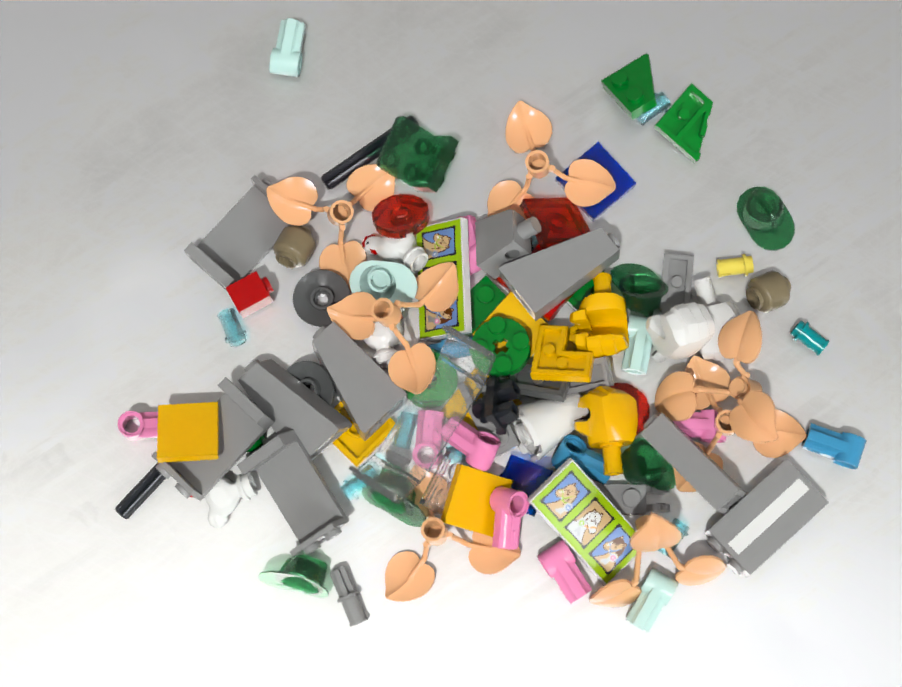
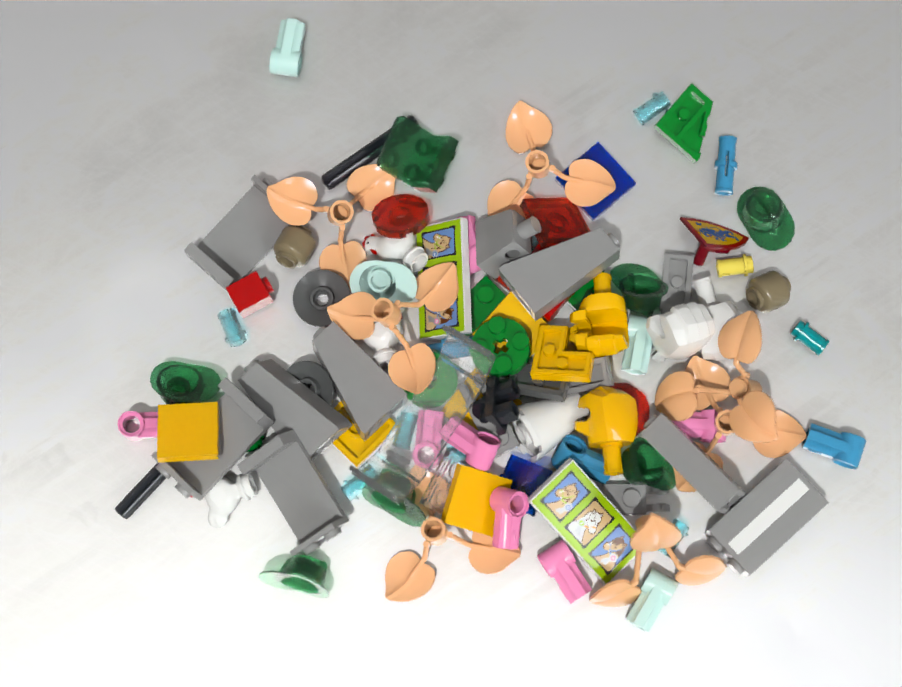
light grey axle [330,566,368,627] -> none
green wing [601,53,657,120] -> none
none -> clear green piece [150,361,221,404]
none -> shield [680,217,749,266]
none -> dark azure pin [714,135,738,196]

